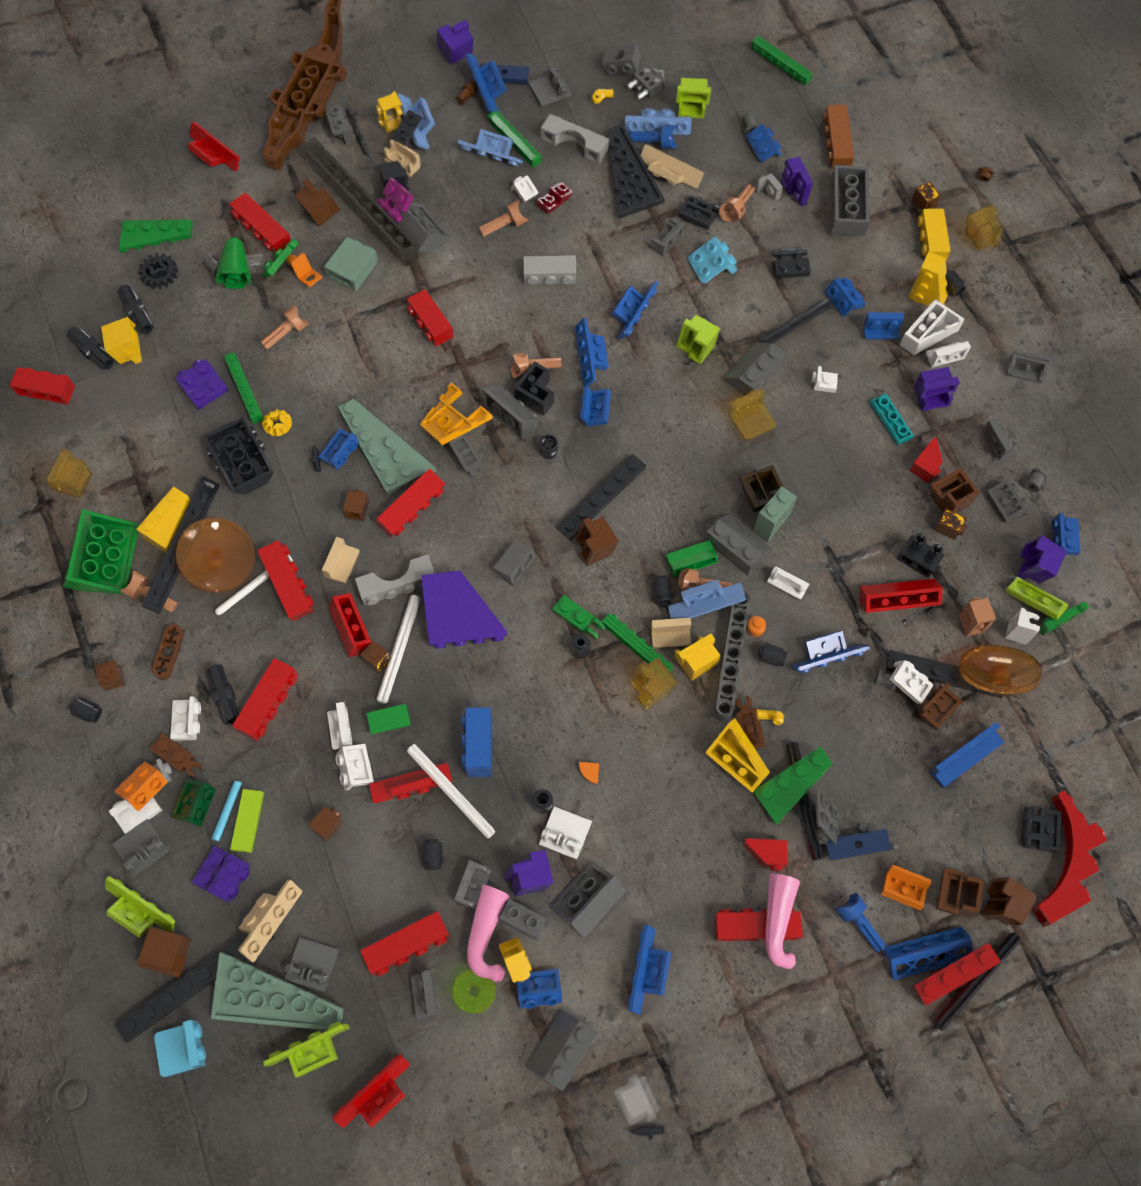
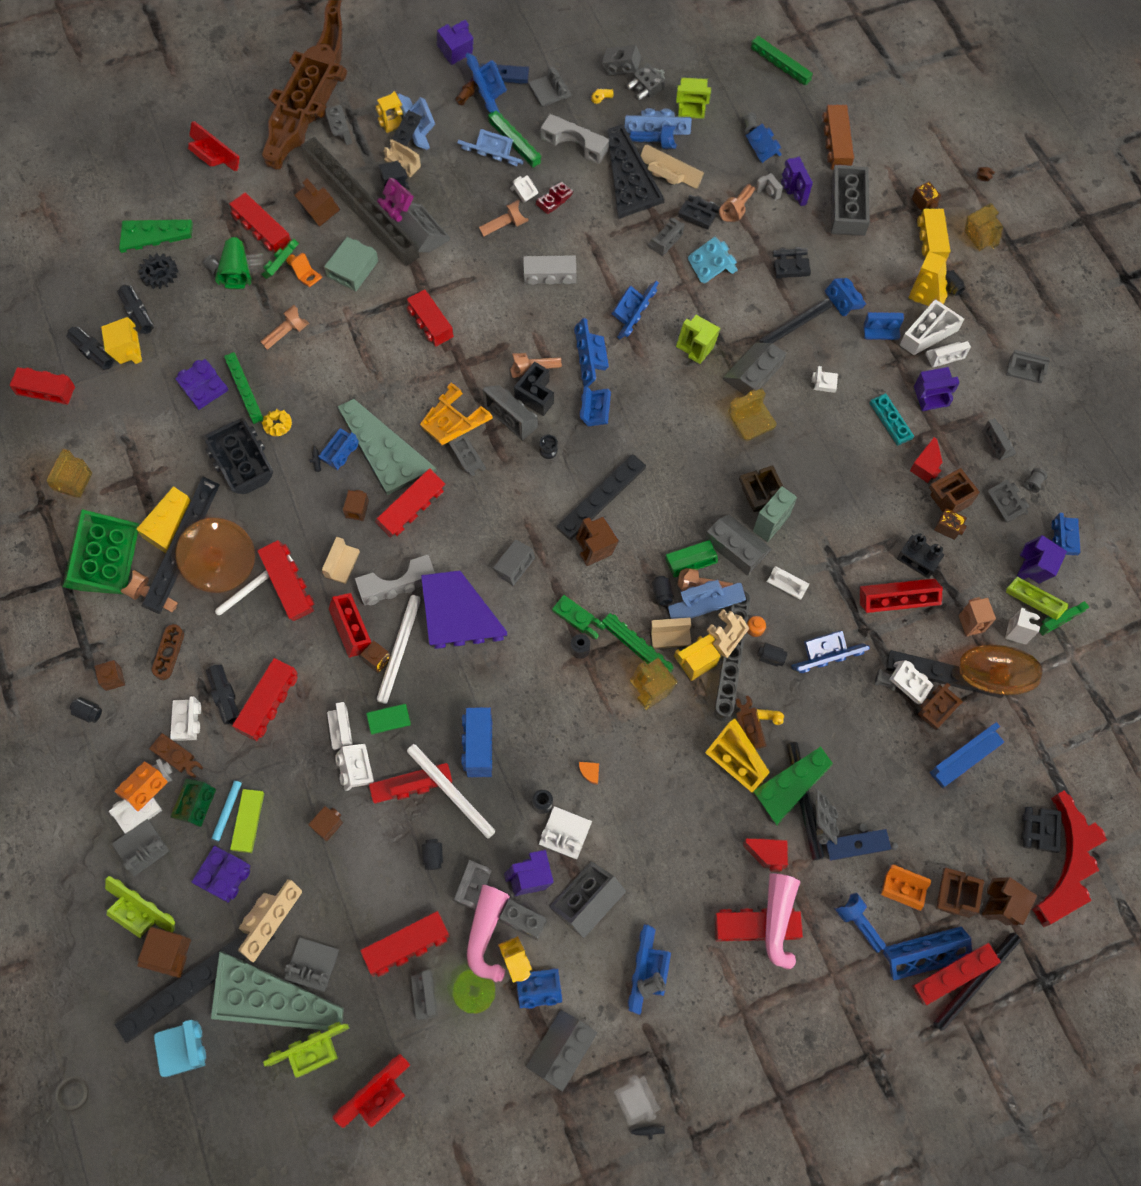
none -> dark grey bush [637,972,666,999]
none -> tan plate [707,609,749,658]

